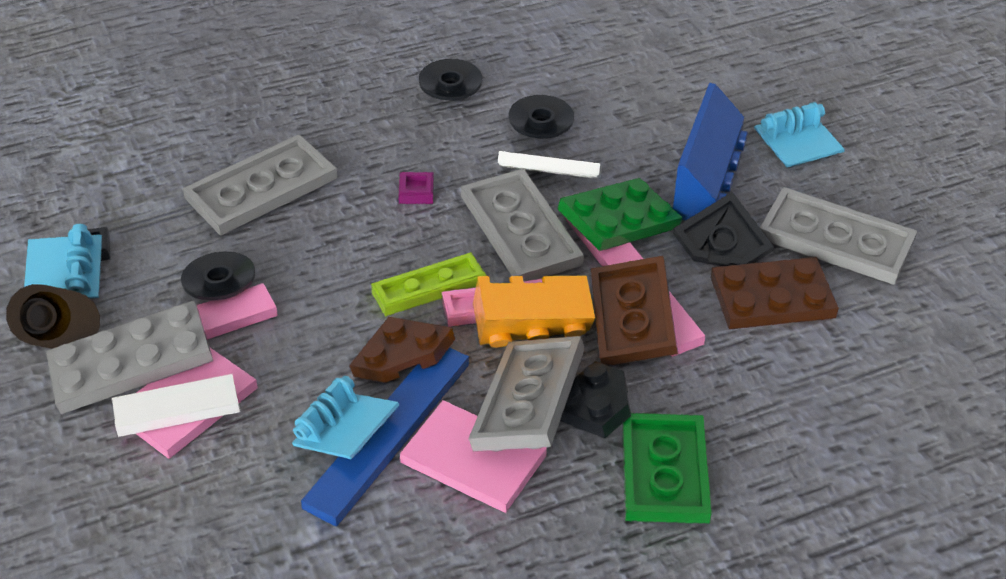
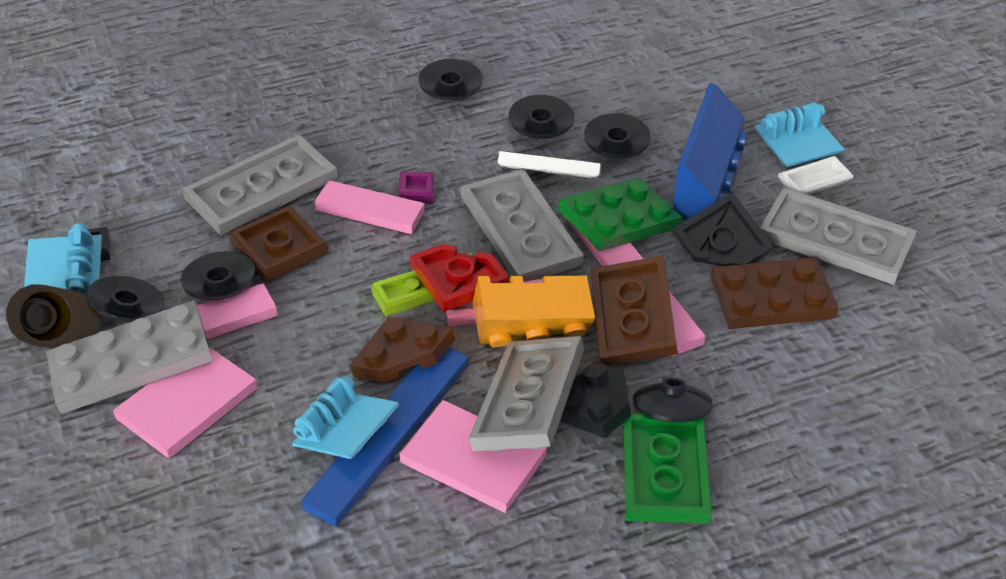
white tile [112,374,240,437] -> none
none -> black dish [87,276,164,322]
none -> reddish brown plate [229,205,328,282]
none -> bright pink tile [315,180,425,234]
none -> red plate [410,244,510,312]
none -> black dish [584,113,651,158]
none -> black dish [633,378,712,422]
none -> white tile [778,156,853,195]

